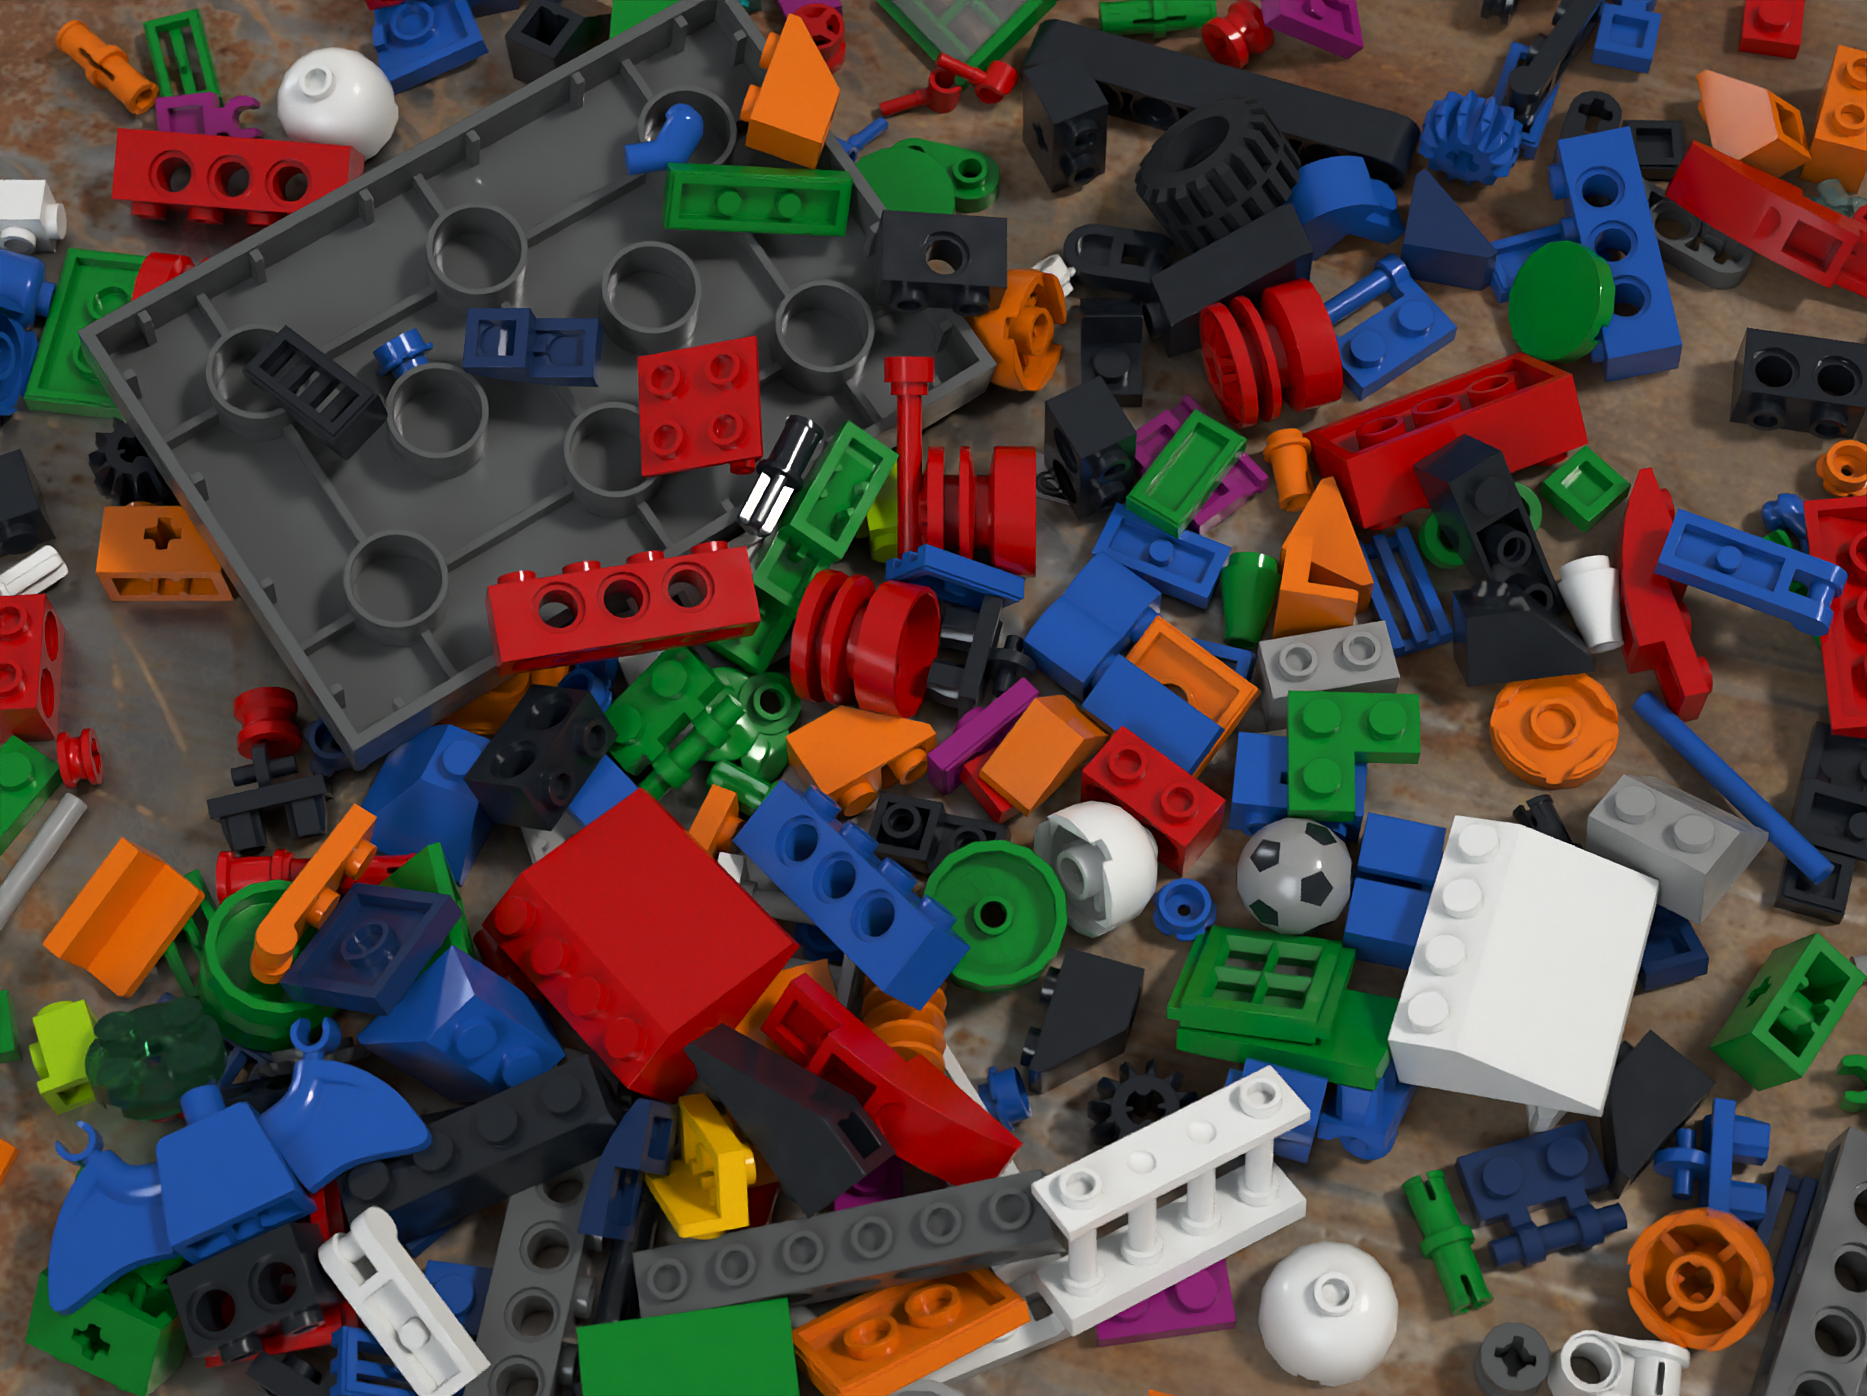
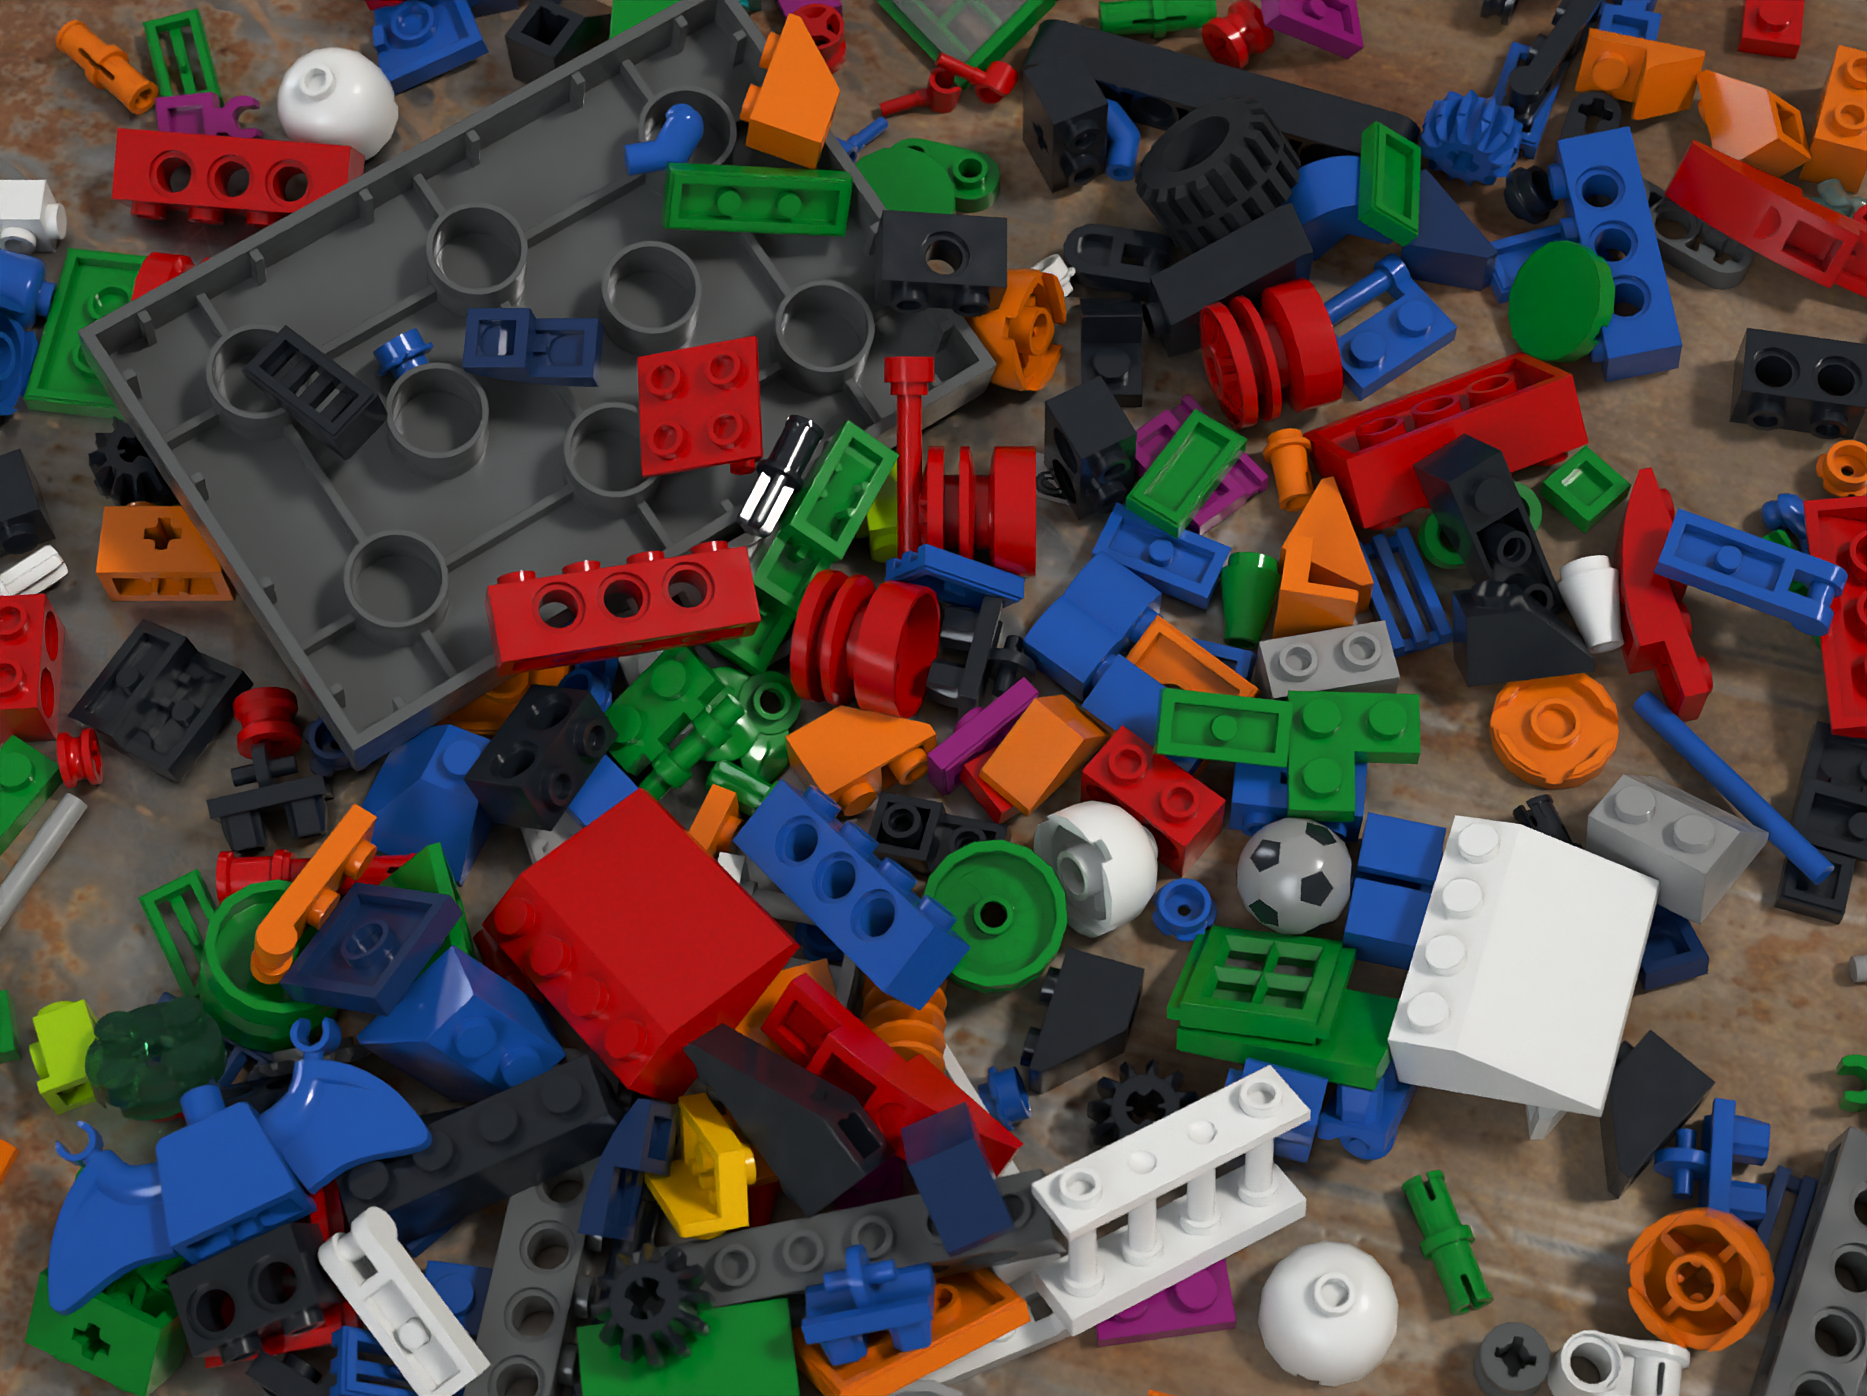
orange panel [42,837,205,999] -> none
dark blue plate [1454,1120,1628,1268] -> none
black tile [1621,120,1684,181] -> none
green brick [1709,932,1867,1092] -> none
none -> black slope [68,619,254,783]
none -> black gear [590,1243,716,1369]
none -> blue hips [801,1244,935,1366]
none -> dark blue slope [901,1101,1017,1258]
none -> blue arm [1106,99,1141,181]
none -> green plate [1153,688,1293,768]
none -> green tile [1358,121,1421,247]
none -> black plate [1504,166,1558,225]
none -> orange slope [1575,28,1705,120]

